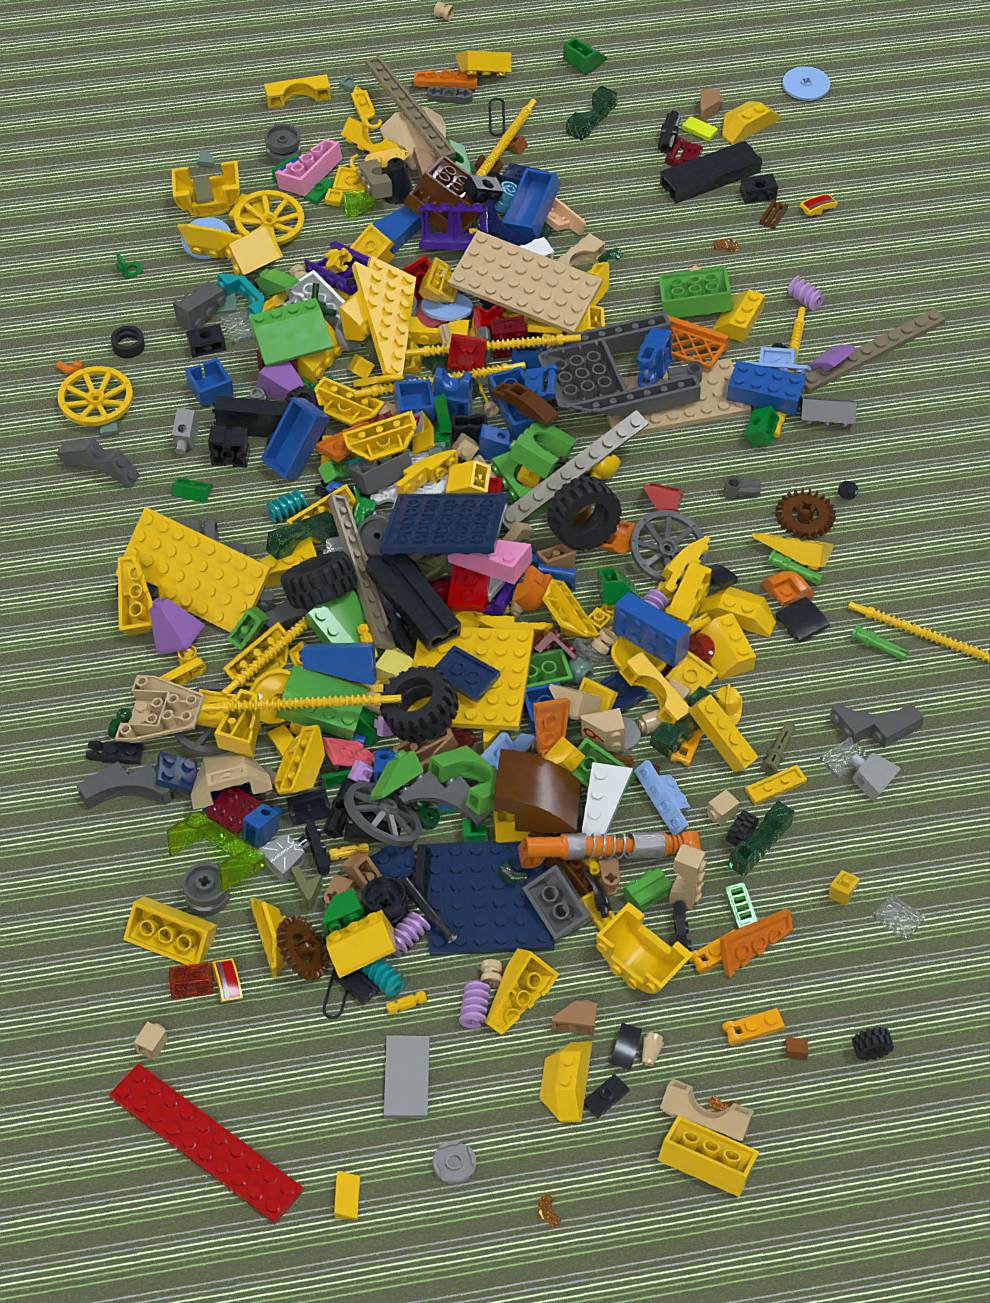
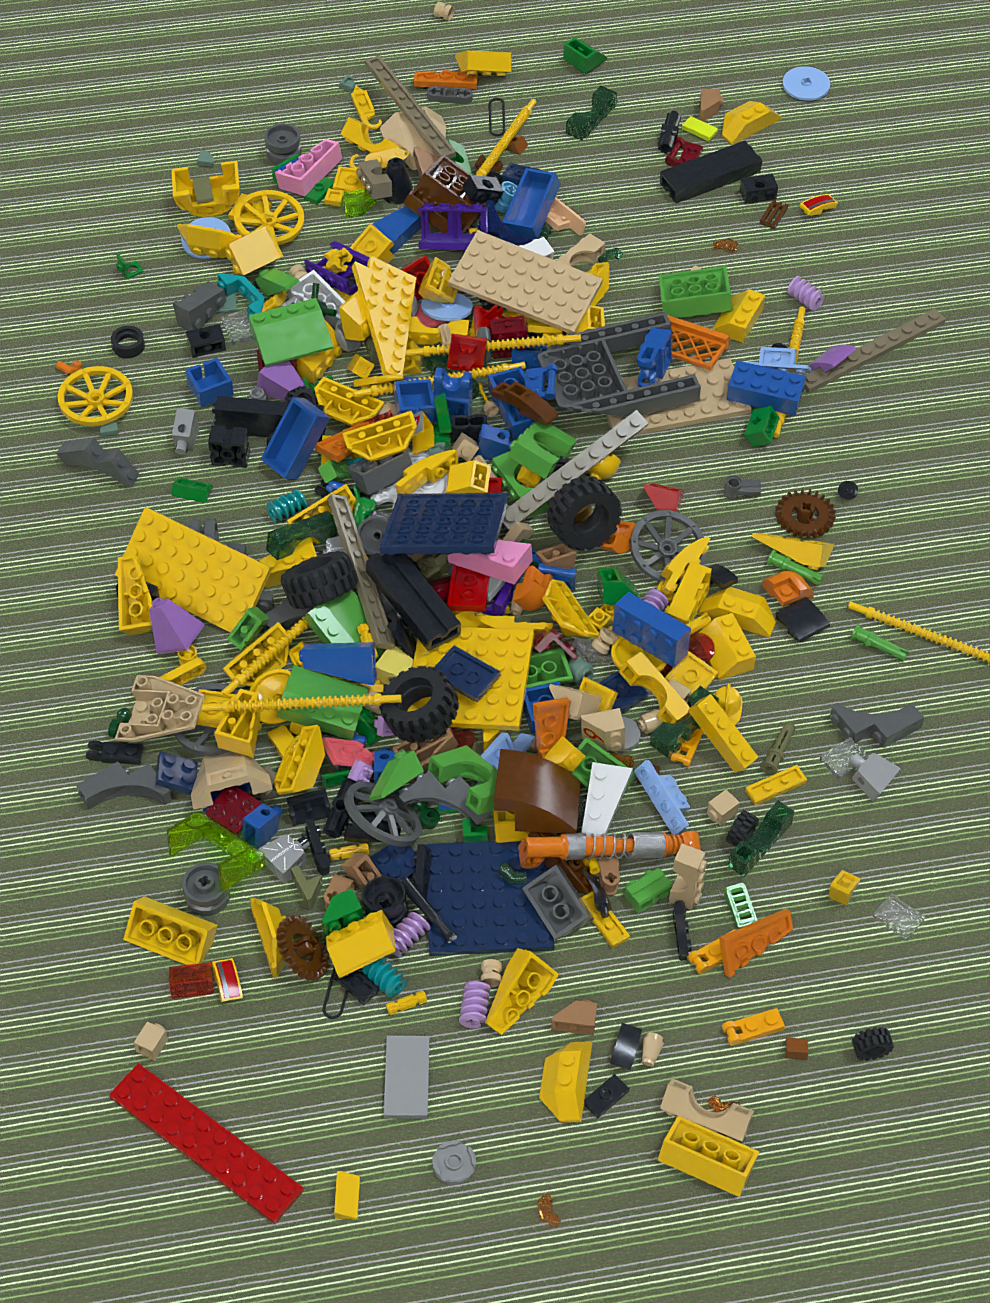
yellow arch [264,74,331,109] -> none
yellow cylinder [596,902,694,994] -> none
dark grey piece [667,361,703,383] -> none
slope [800,397,857,427] -> none

